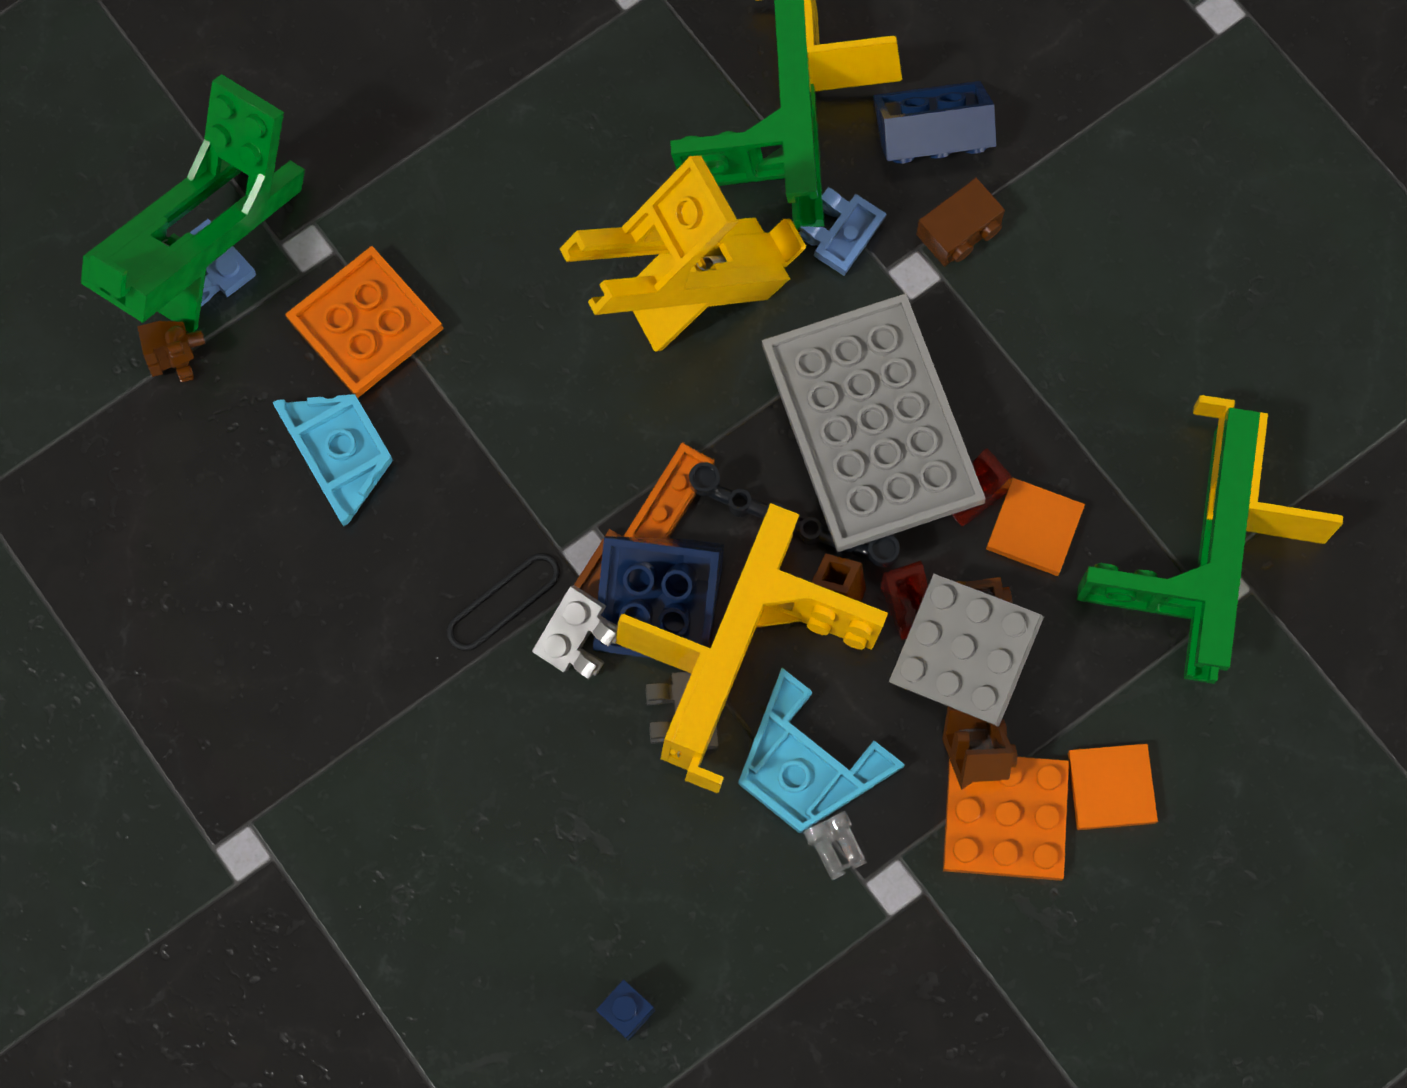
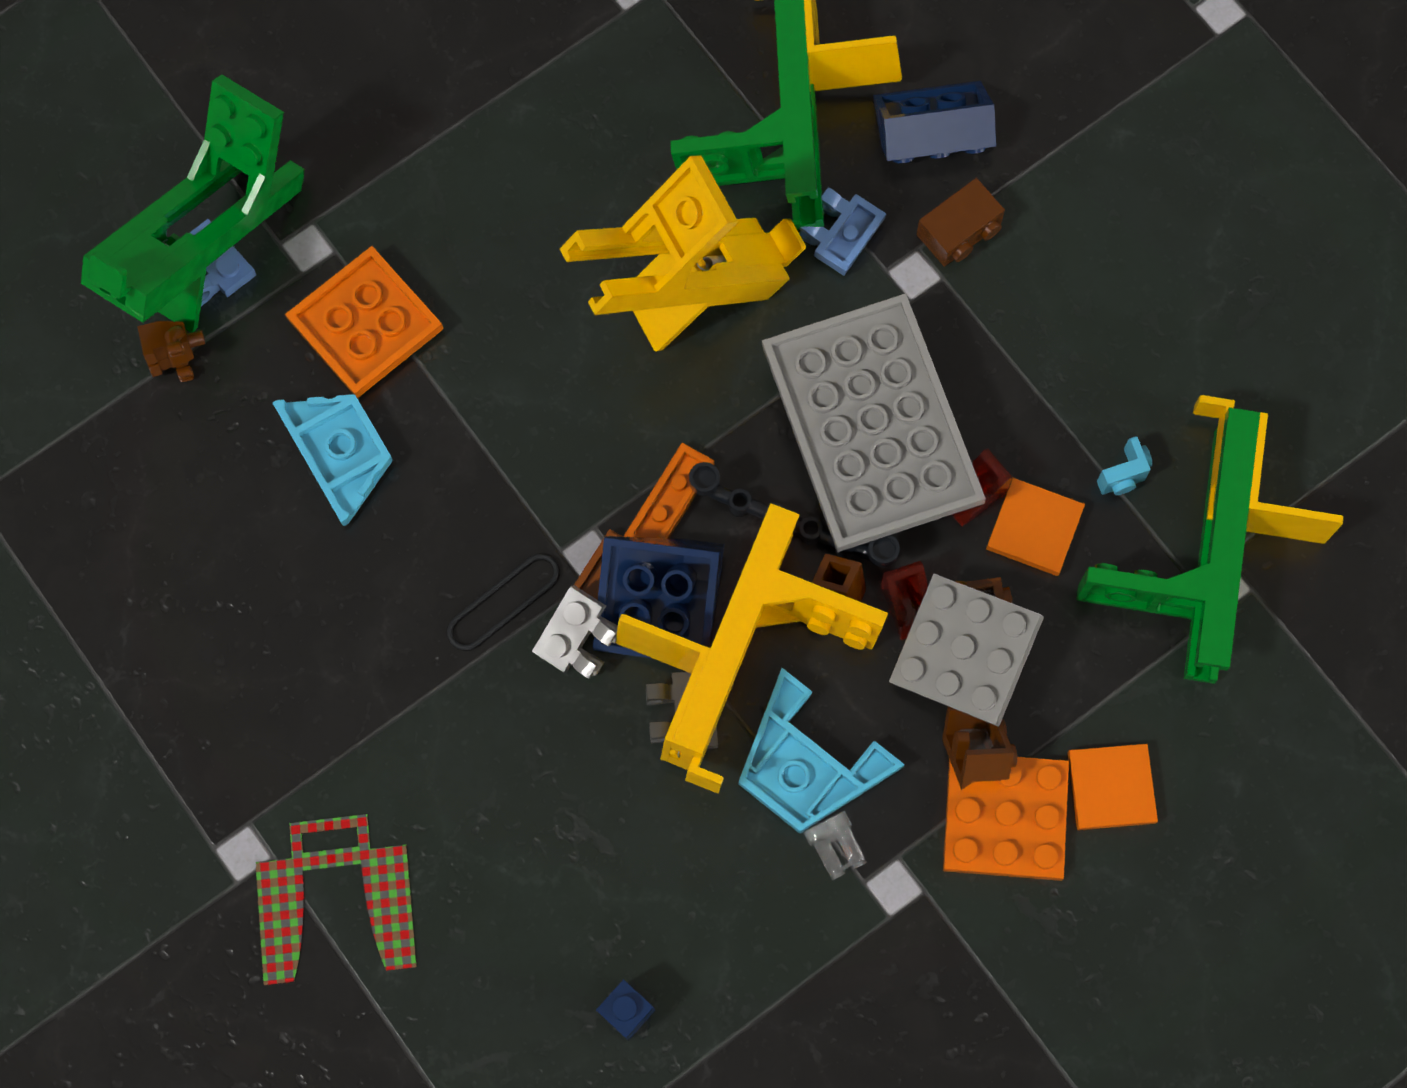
none -> piece [256,814,416,985]
none -> medium azure bracket [1097,436,1152,495]

